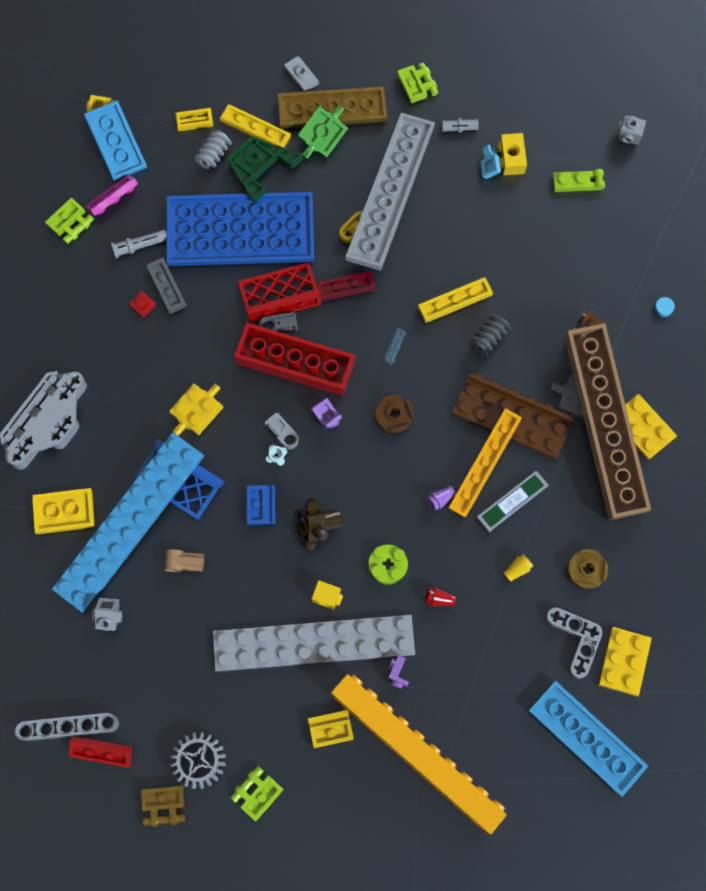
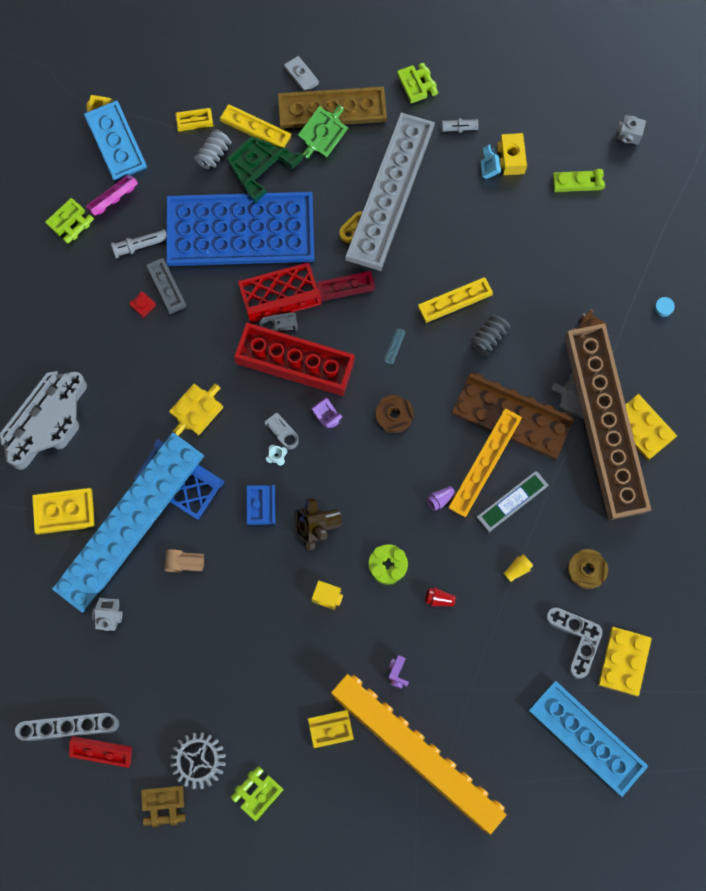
light grey plate [213,615,415,672] -> none

